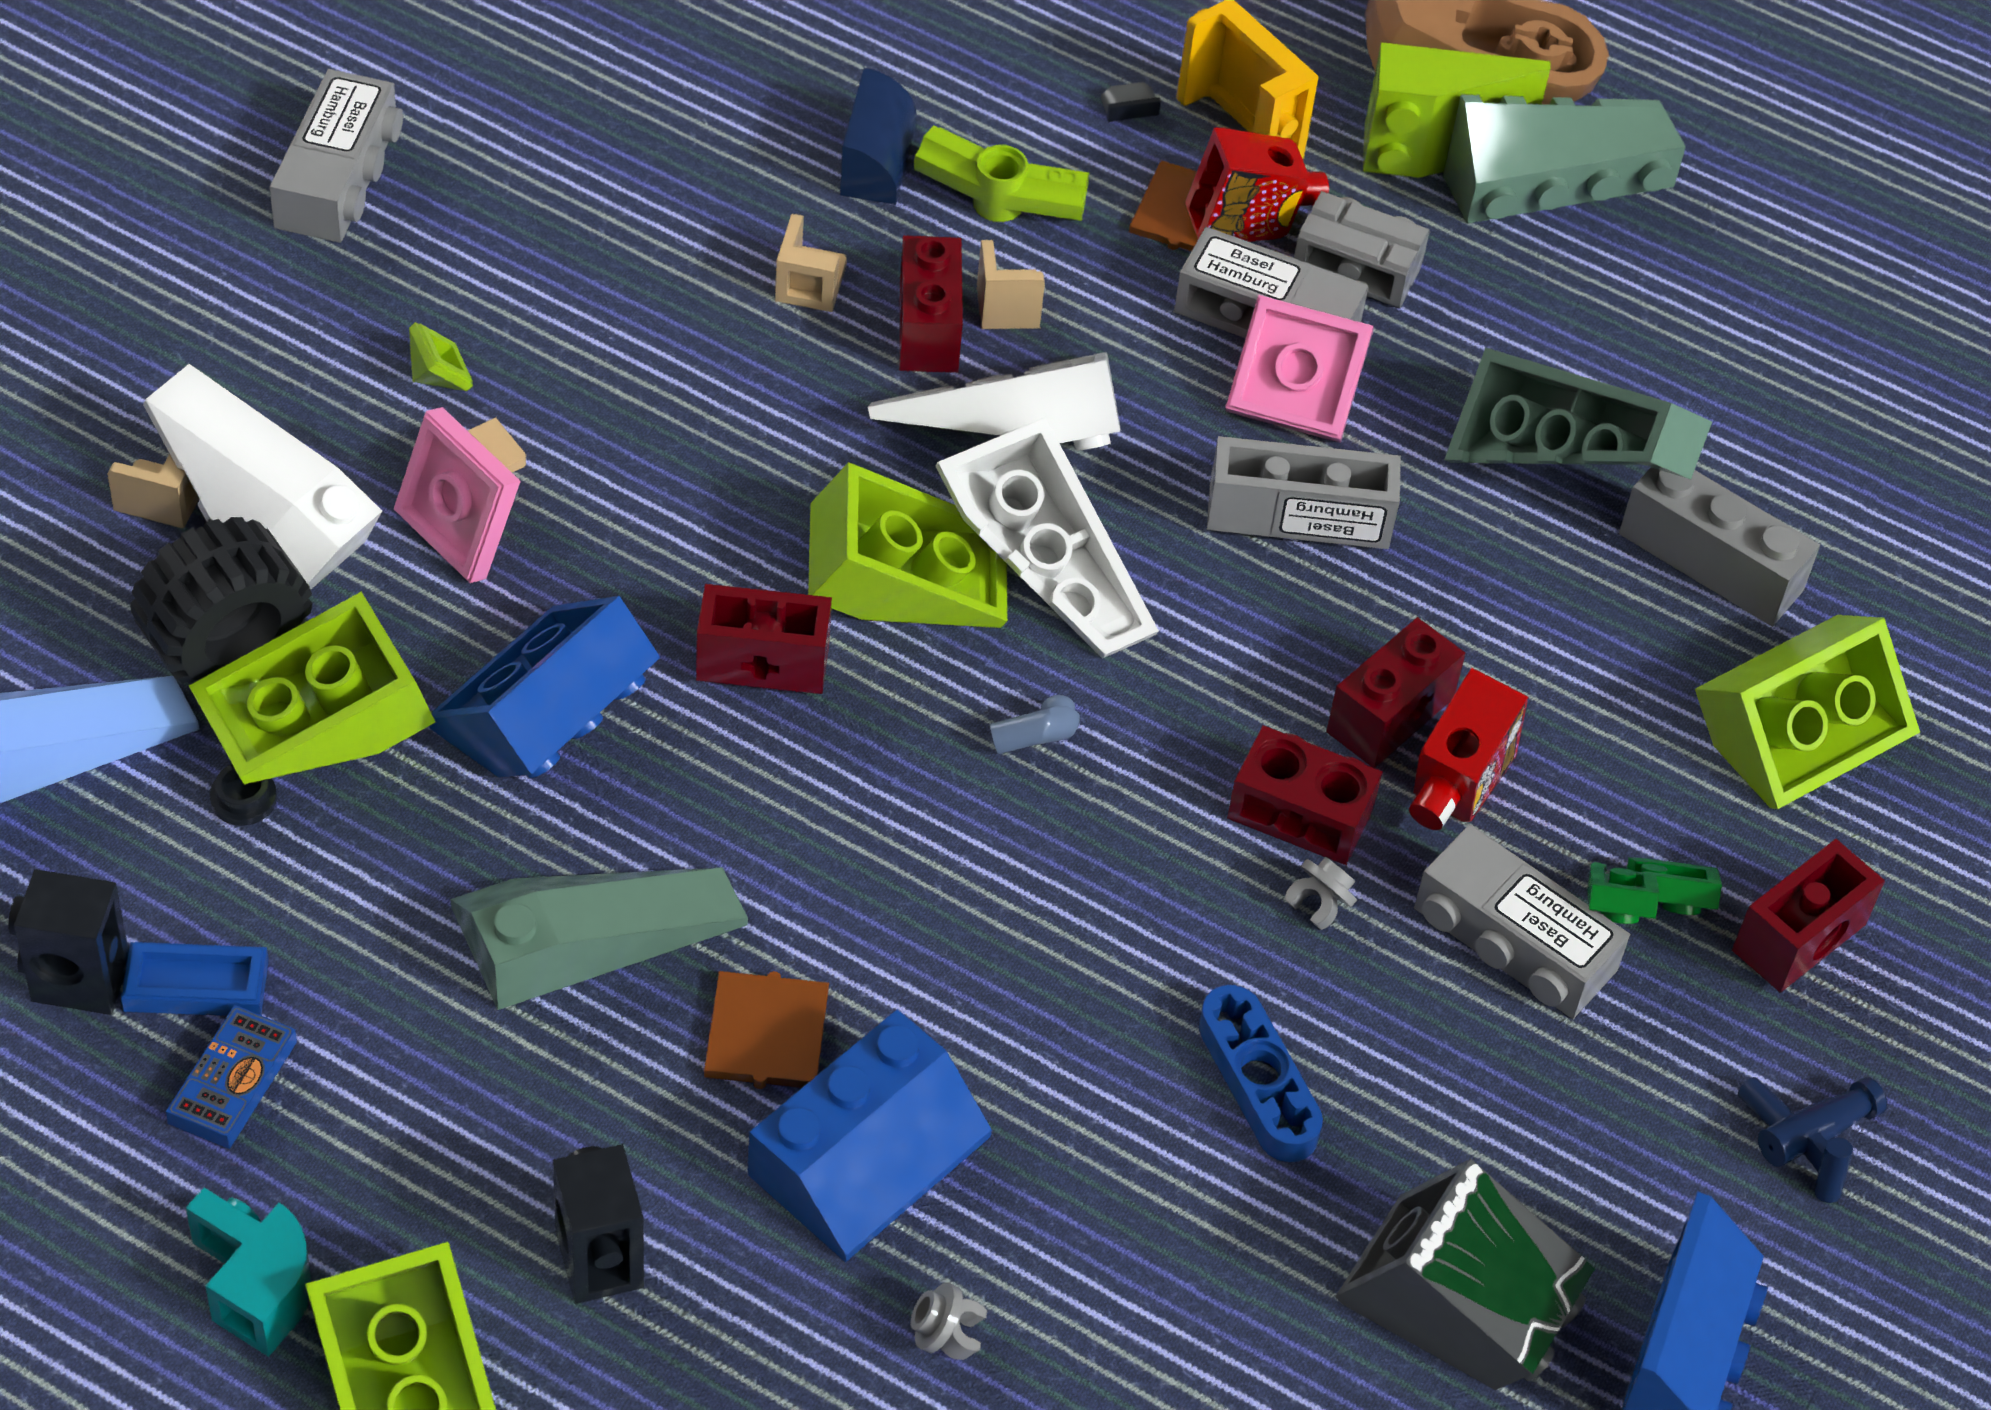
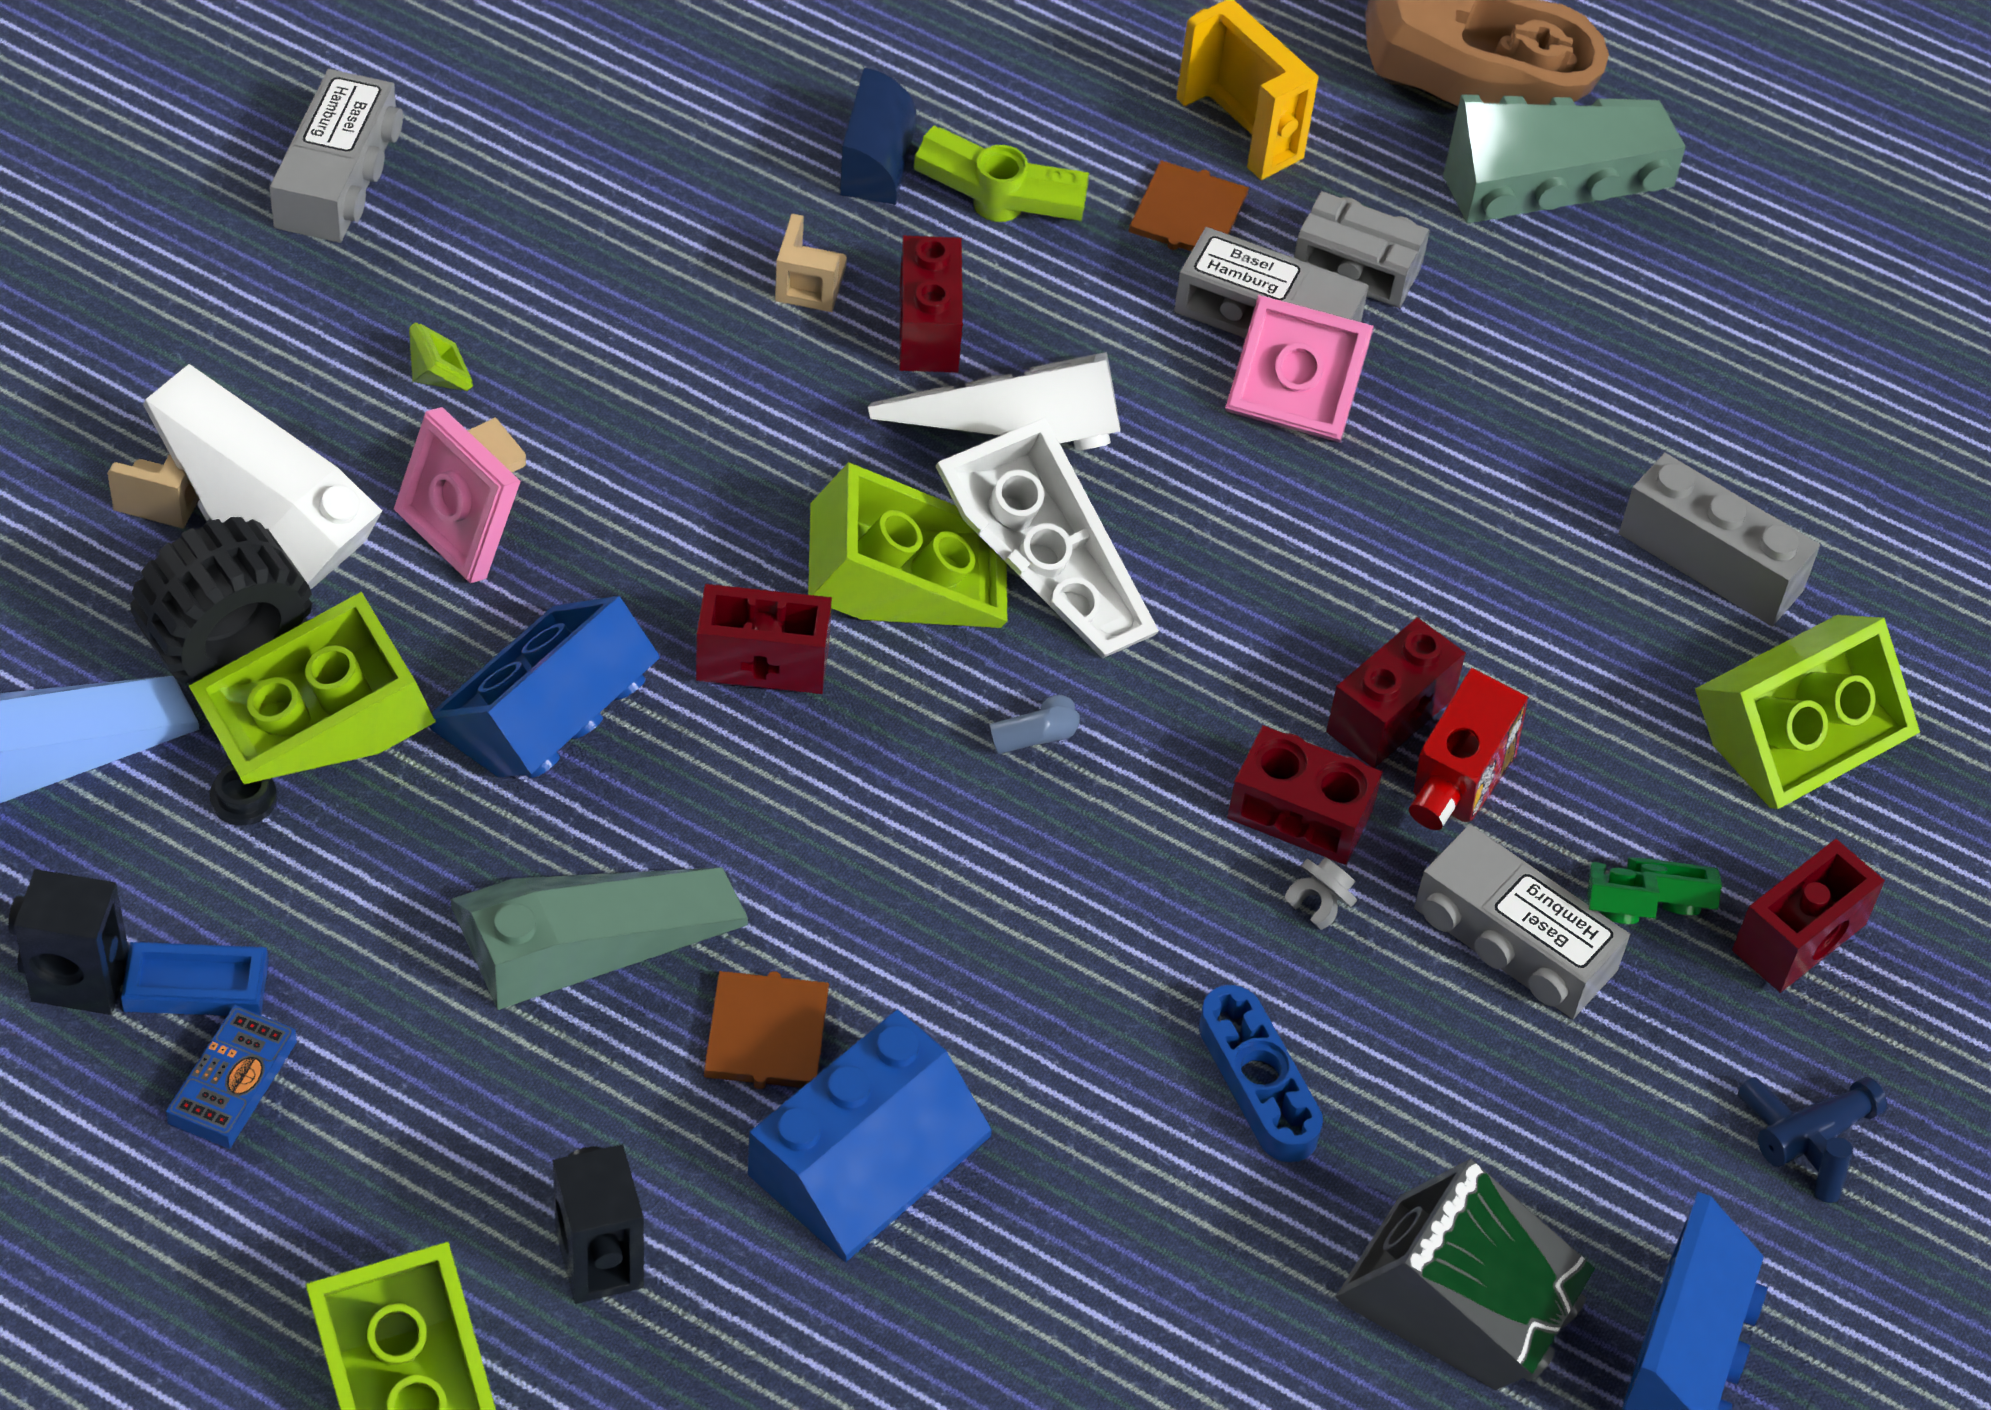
teal brick [186,1187,311,1357] -> none
light grey plate [911,1282,987,1360] -> none
tan panel [977,240,1045,329] -> none
piece [1101,82,1161,122] -> none
red torso [1185,128,1329,242] -> none
light grey brick [1207,436,1401,549] -> none
lime slope [1363,42,1550,178] -> none
sand green wedge [1444,348,1712,480] -> none

